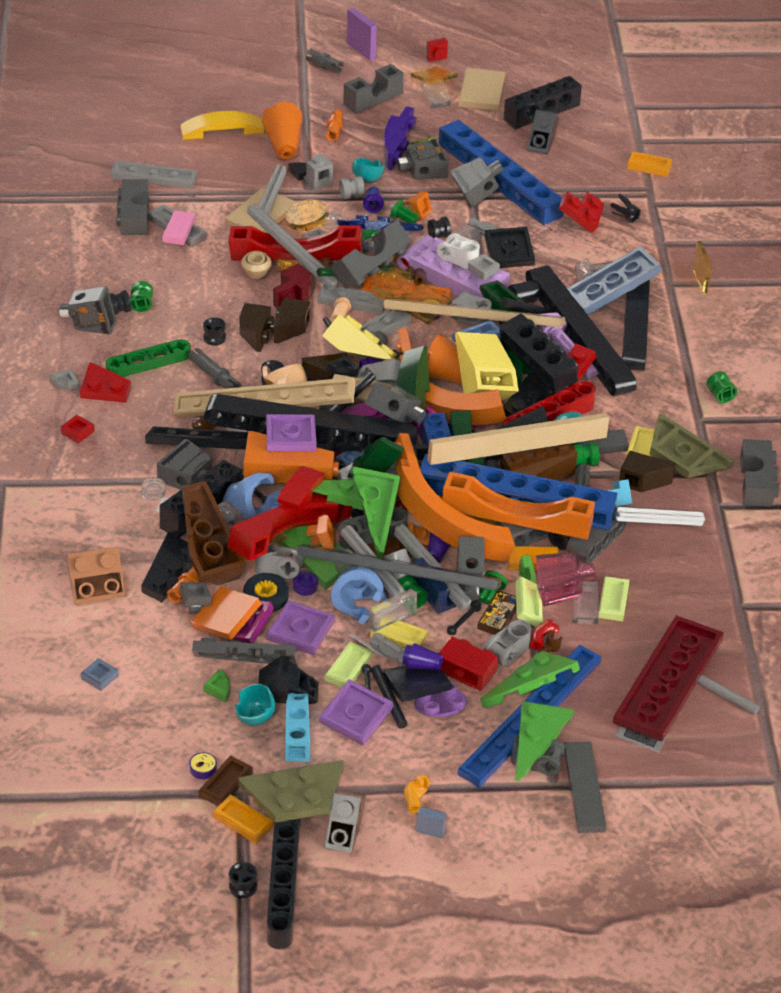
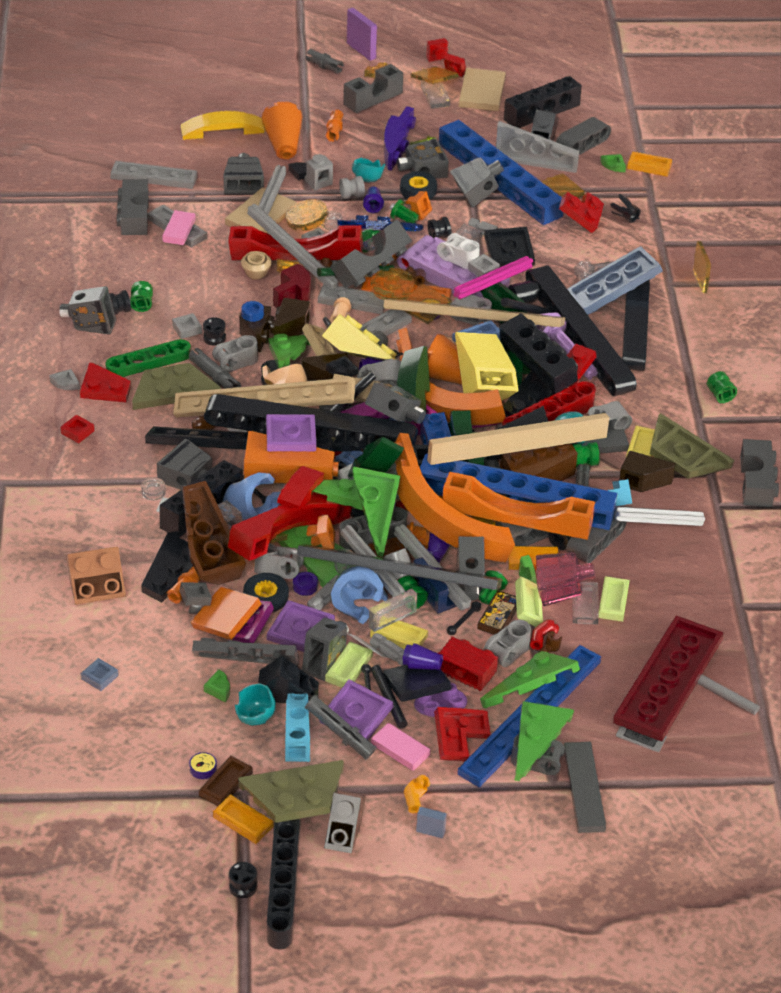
none -> olive wing [132,363,221,410]
none -> light grey plate [172,313,202,339]
none -> light grey piece [212,335,258,372]
none -> dark grey torso [223,153,264,194]
none -> blue tile [241,301,264,322]
none -> bright green wing [268,334,310,369]
none -> tan tile [302,323,337,356]
none -> dark grey torso [302,618,349,681]
none -> dark grey pin [305,695,377,760]
none -> light grey axle [307,575,338,610]
none -> clear yellow tile [364,62,388,78]
none -> bright pink tile [371,723,430,771]
none -> black bush [400,171,437,199]
none -> red plate [434,707,491,762]
none -> red plate [443,53,466,77]
none -> dark pink axle [453,256,533,300]
none -> light grey wing [496,121,579,173]
none -> clear yellow piece [541,173,585,197]
none -> dark grey beam [556,117,611,155]
none -> light grey piece [588,401,632,431]
none -> bright green tile [600,154,626,172]

